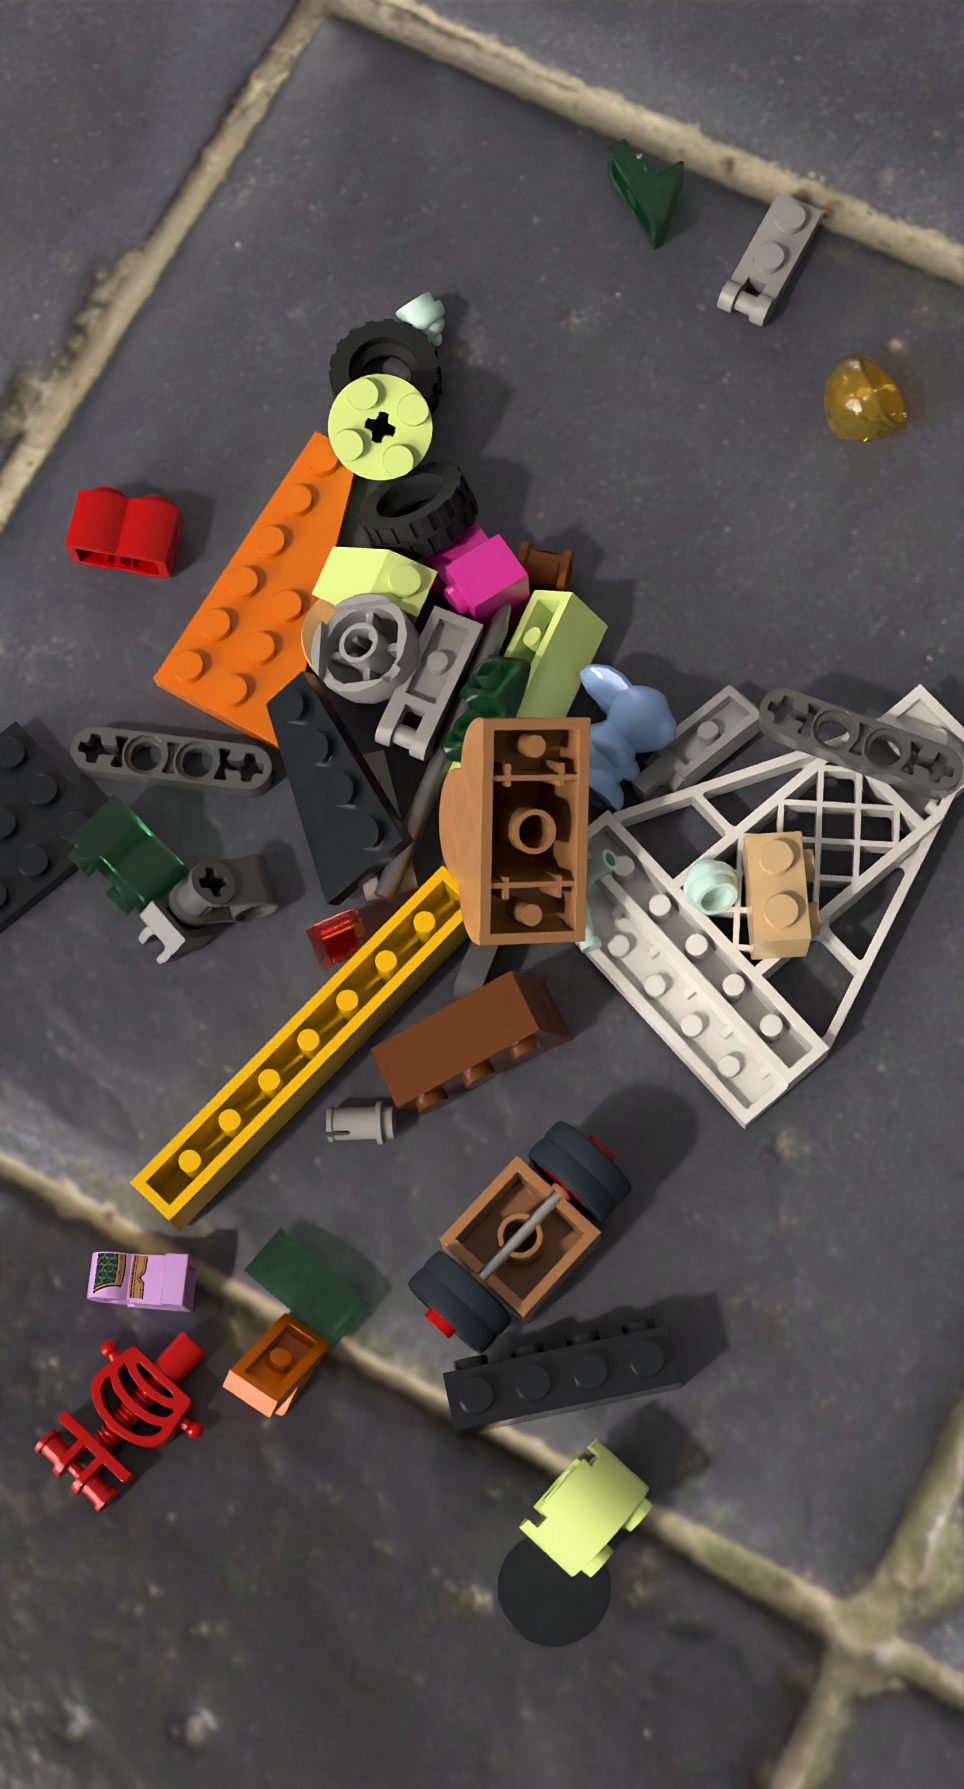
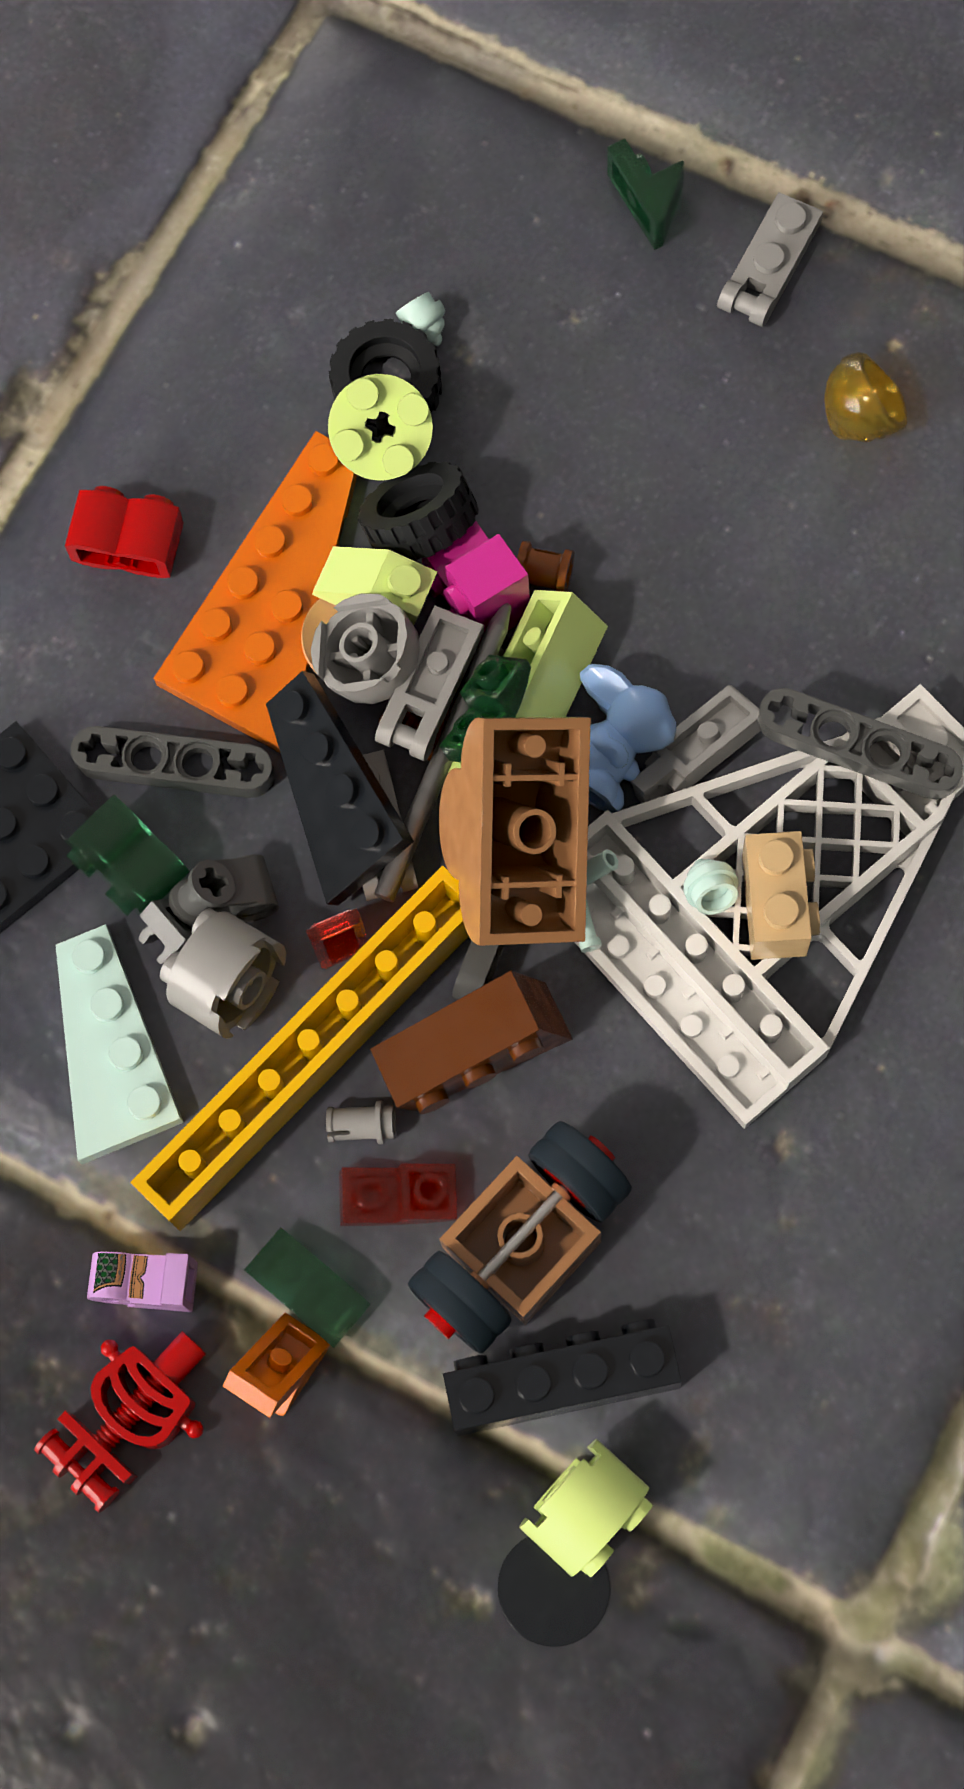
none -> light aqua wing [56,924,184,1165]
none -> light grey brick [160,908,286,1039]
none -> clear red slope [339,1164,457,1226]

